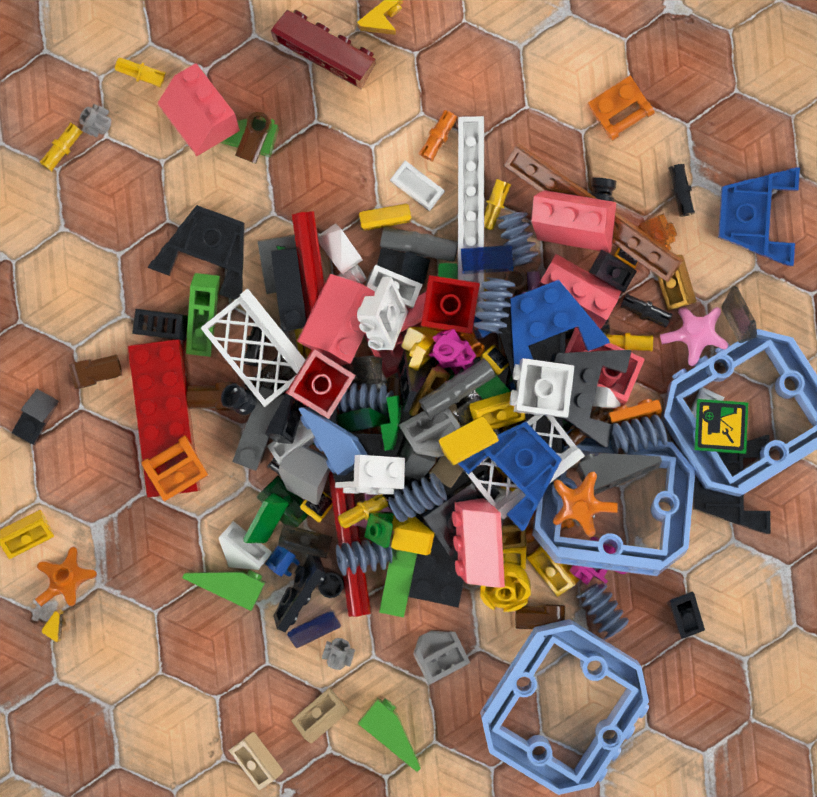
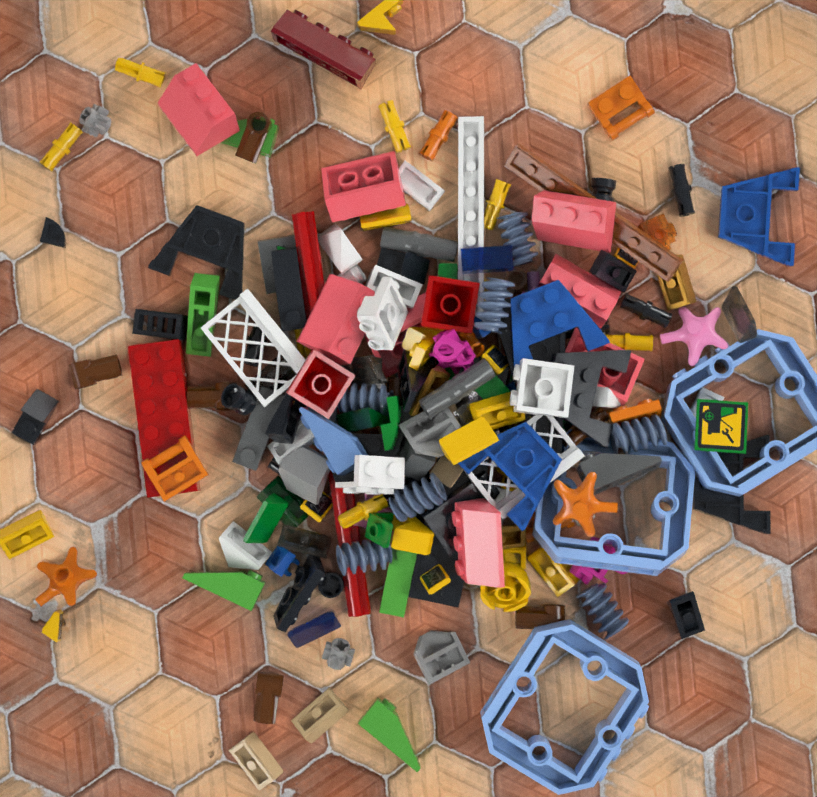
none -> black tile [40,217,66,248]
none -> reddish brown piece [253,671,284,724]
none -> coral slope [321,151,406,223]
none -> yellow pin [378,100,411,153]
none -> slope [420,564,451,595]

